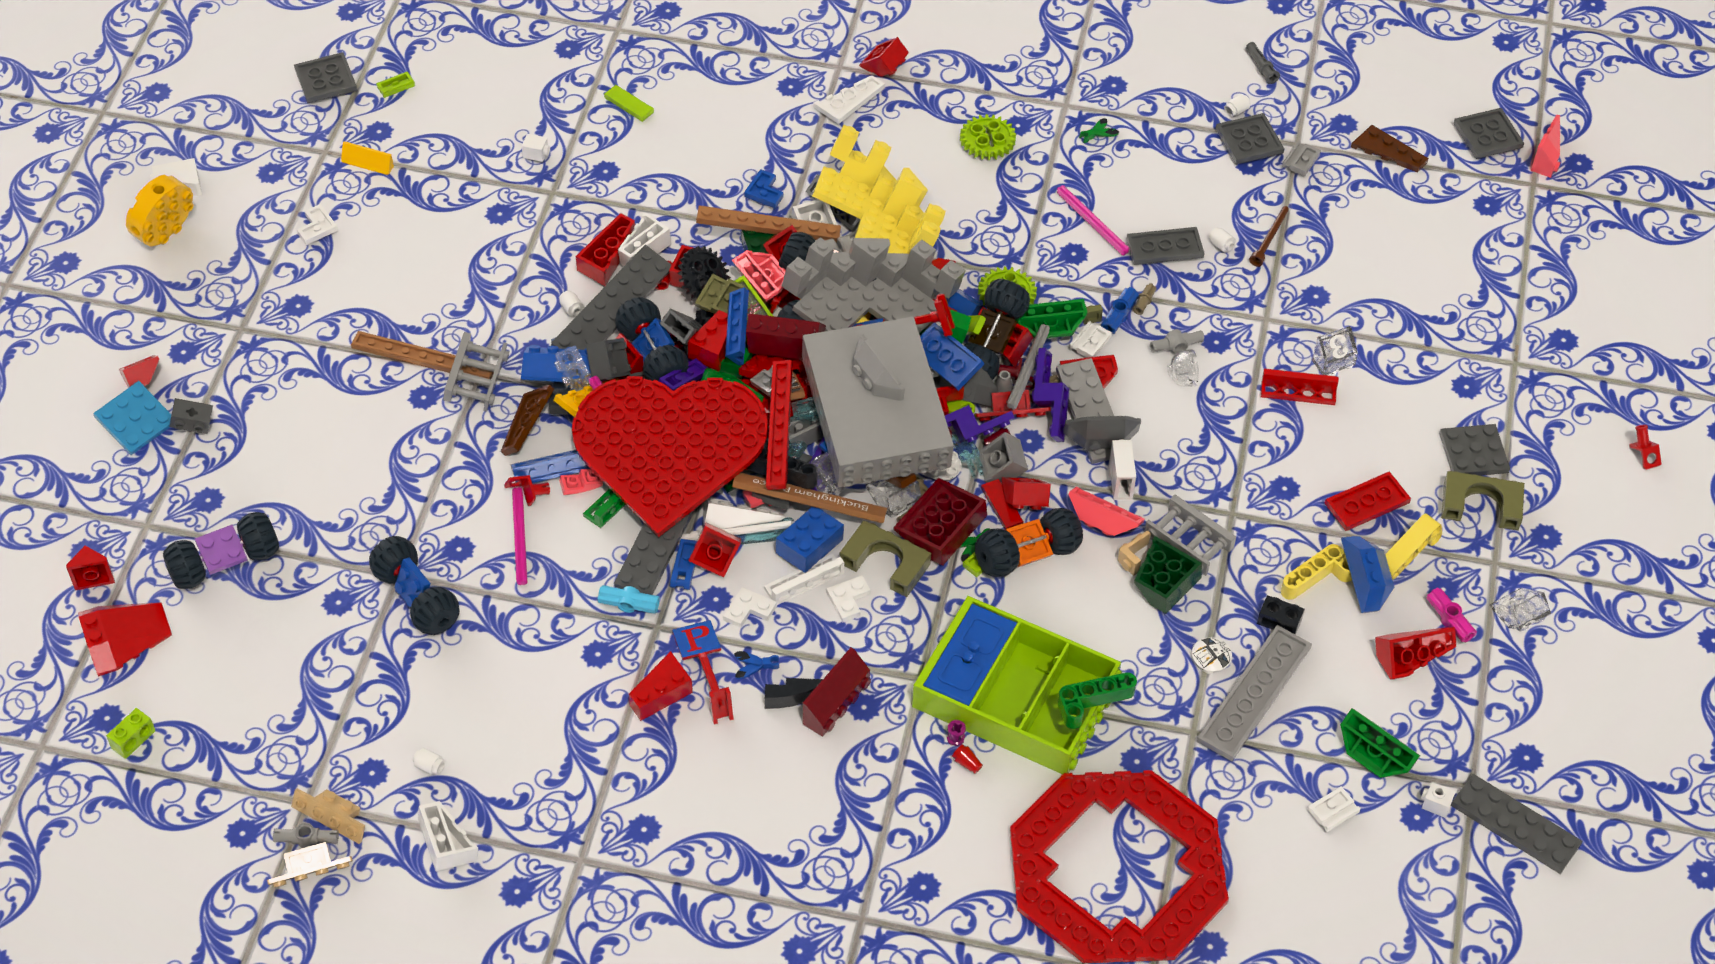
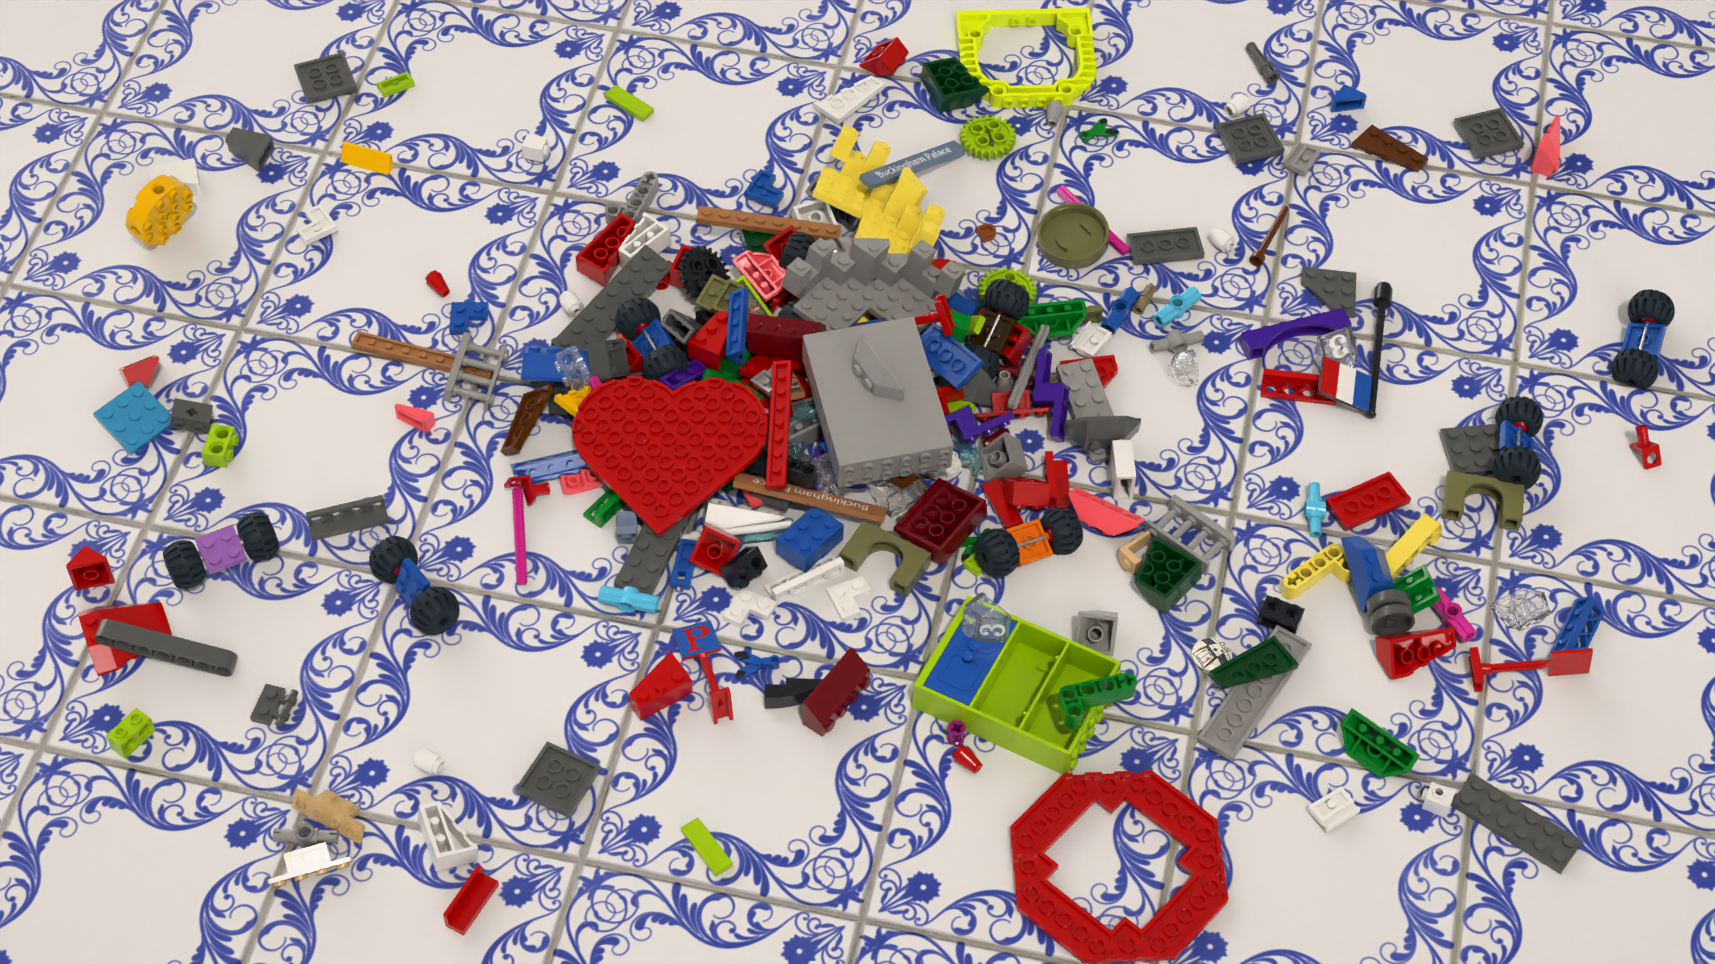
none -> dark grey beam [94,619,238,677]
none -> lime brick [201,424,239,468]
none -> dark grey slope [225,127,275,172]
none -> dark grey plate [250,684,298,727]
none -> dark grey fence [306,495,389,541]
none -> coral slope [395,404,435,433]
none -> red cone [425,270,450,297]
none -> red panel [443,865,499,936]
none -> blue plate [449,302,489,335]
none -> dark grey plate [515,741,601,818]
none -> light grey beam [605,171,659,225]
none -> sand blue brick [616,511,638,543]
none -> lime tile [681,817,733,877]
none -> black brick [720,546,768,589]
none -> sand blue tile [859,140,966,190]
none -> dark green wedge [921,57,989,113]
none -> neon yellow arch [956,8,1097,108]
none -> clear slope [962,592,1011,642]
none -> dark orange tile [975,224,996,243]
none -> olive piece [1037,203,1109,269]
none -> red panel [1044,451,1071,509]
none -> light grey cone [1047,100,1064,127]
none -> light grey slope [1075,610,1118,656]
none -> medium azure piece [1152,287,1201,328]
none -> dark green wing [1209,636,1299,690]
none -> dark purple arch [1239,308,1352,360]
none -> dark grey plate [1301,267,1357,318]
none -> medium azure pin [1304,482,1326,538]
none -> flag [1318,282,1393,419]
none -> blue slope [1330,84,1367,113]
none -> dark grey wheel [1366,589,1415,636]
none -> green slope [1393,564,1441,614]
none -> red piece [1468,647,1593,692]
none -> black plate [1492,396,1543,490]
none -> blue fence [1548,596,1605,658]
none -> black plate [1611,289,1675,389]

